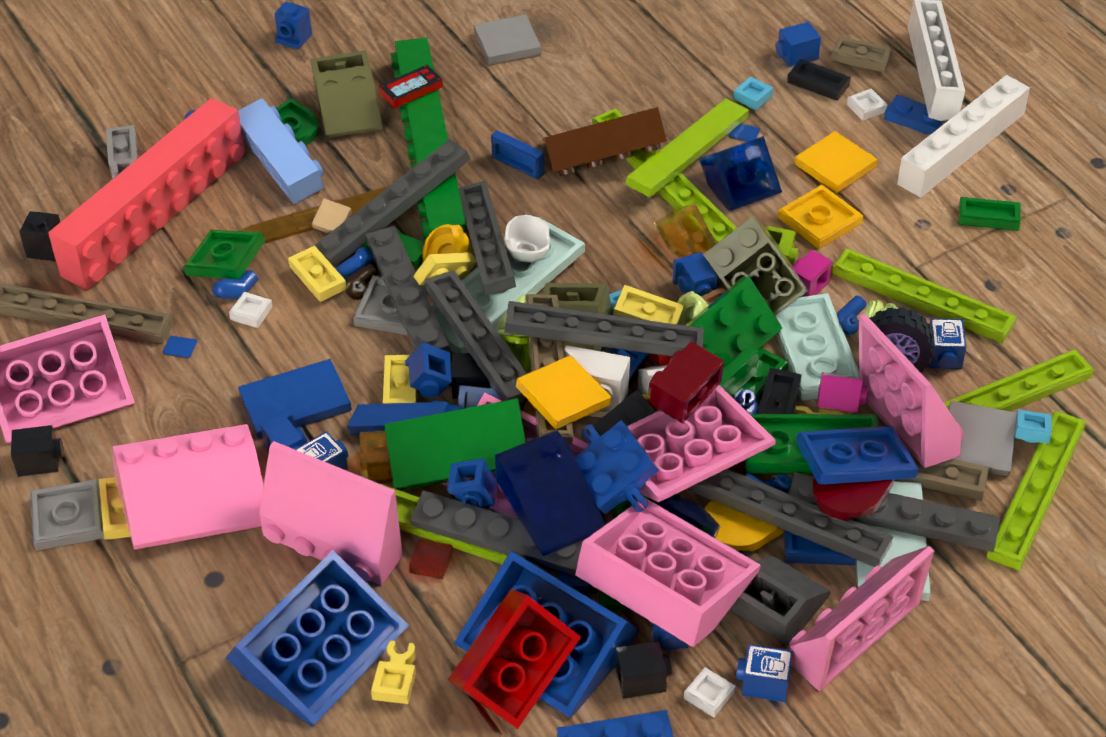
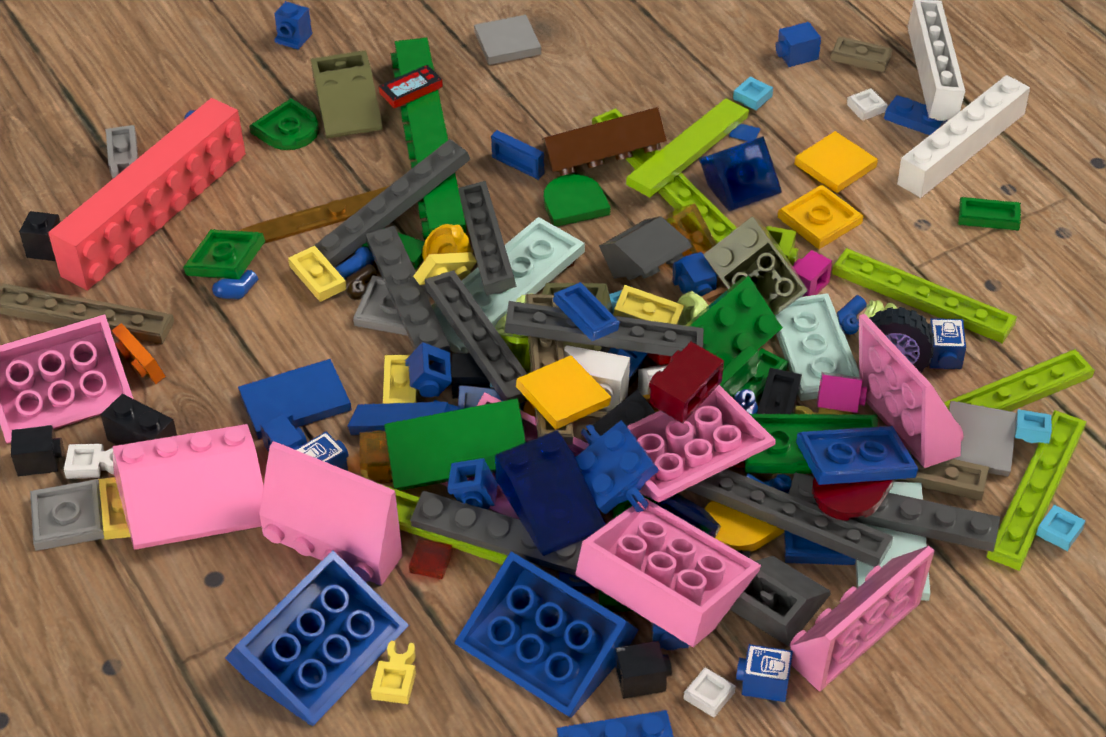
blue sticker [162,336,197,358] -> none
white tile [229,292,273,328] -> none
light blue brick [238,98,324,205] -> none
tan tile [312,198,352,234] -> none
red slope [447,589,581,729] -> none
white hair [504,215,551,263] -> none
black tile [787,59,851,101] -> none
none -> white plate [64,444,114,479]
none -> black brick [100,393,177,445]
none -> orange plate [111,323,166,384]
none -> green tile [544,174,611,227]
none -> blue tile [553,282,620,341]
none -> dark grey slope [599,216,692,280]
none -> medium azure plate [1036,505,1086,551]

